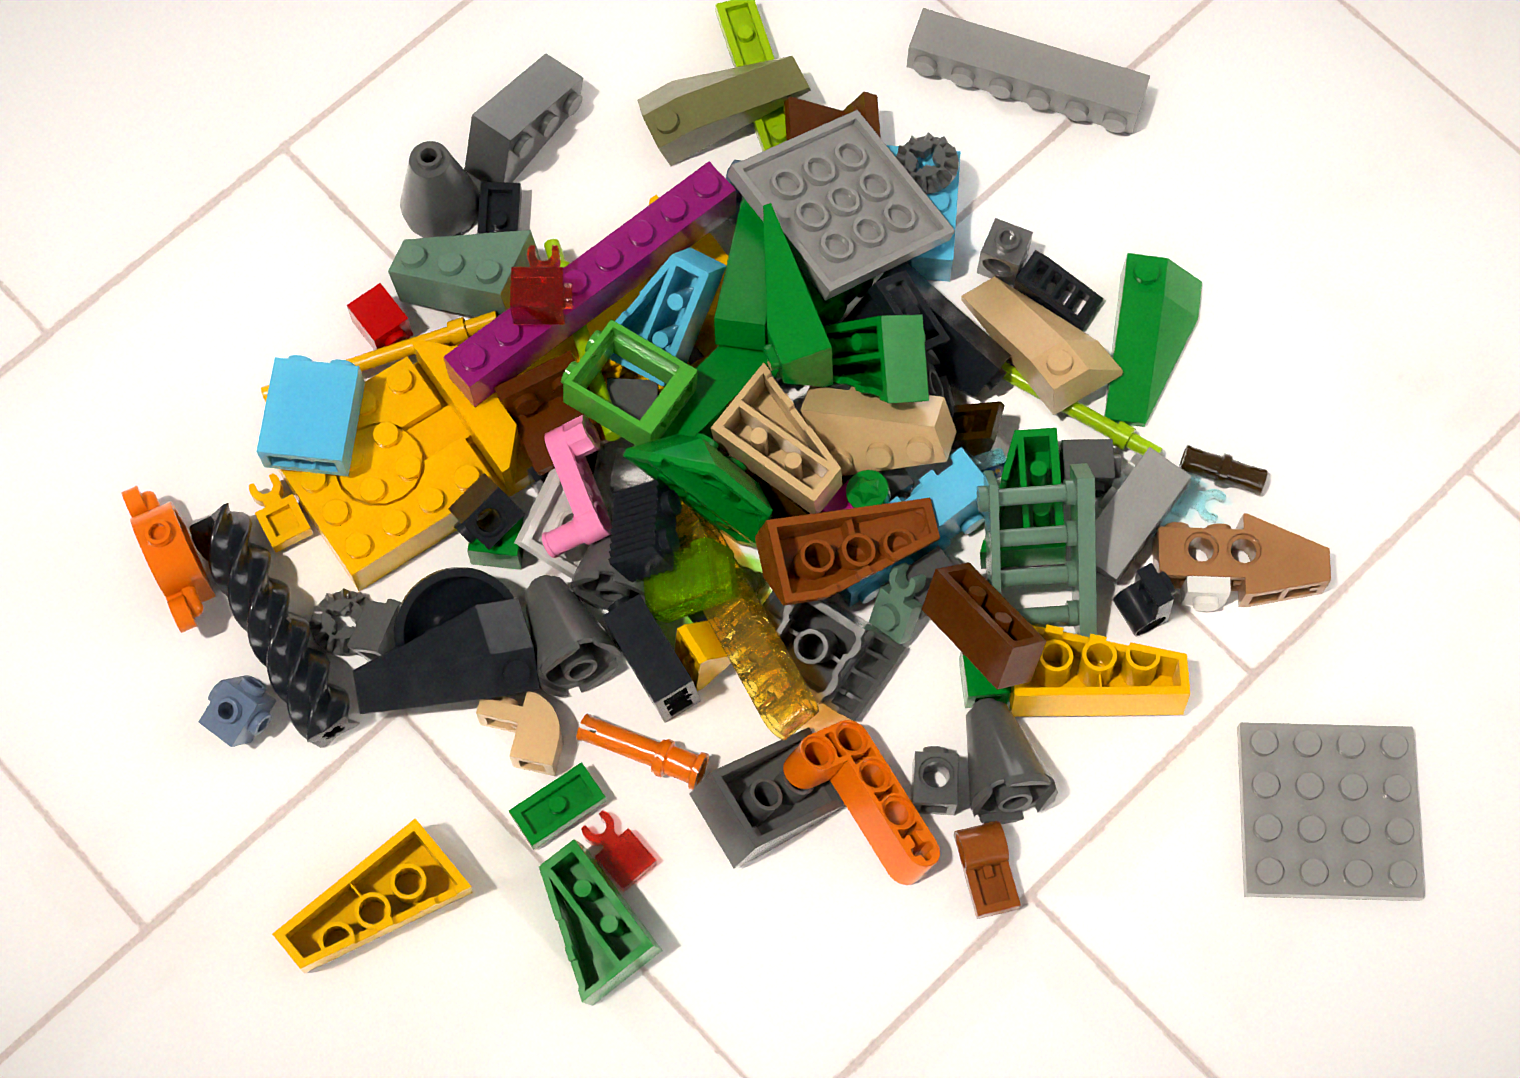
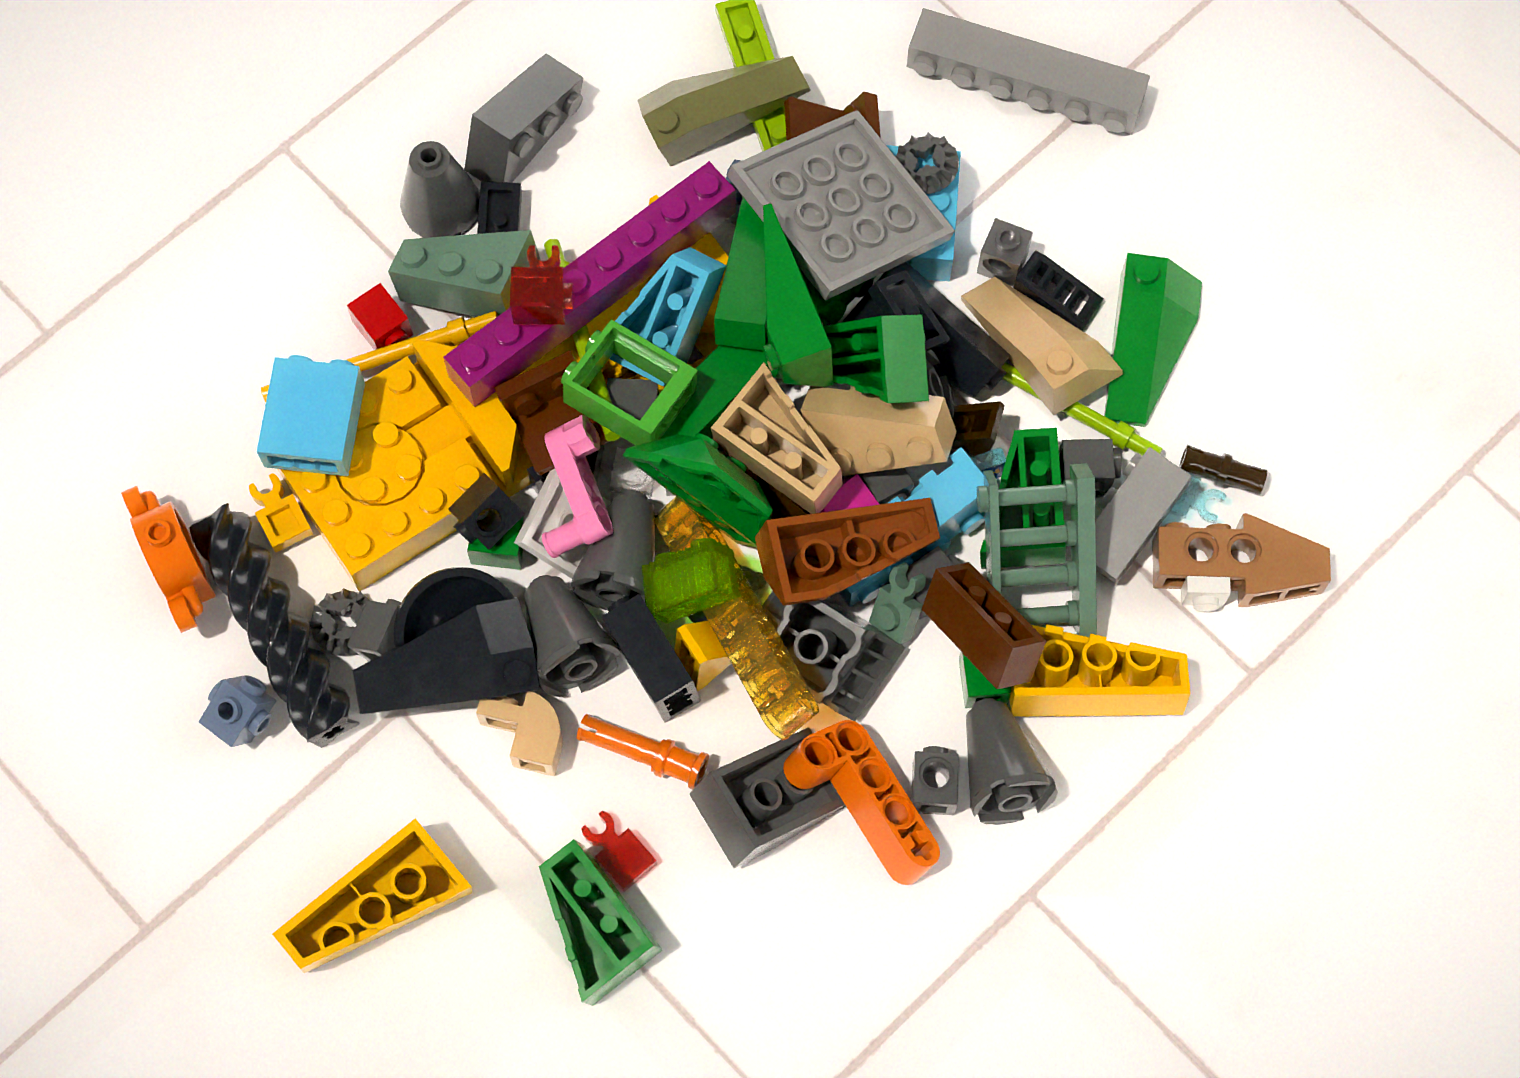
green plate [508,762,607,850] -> none
black brick [608,478,682,582] -> none
green tile [846,470,891,508] -> none
dark orange plate [953,821,1021,919] -> none
black plate [1112,562,1176,637] -> none
light grey plate [1237,722,1425,901] -> none

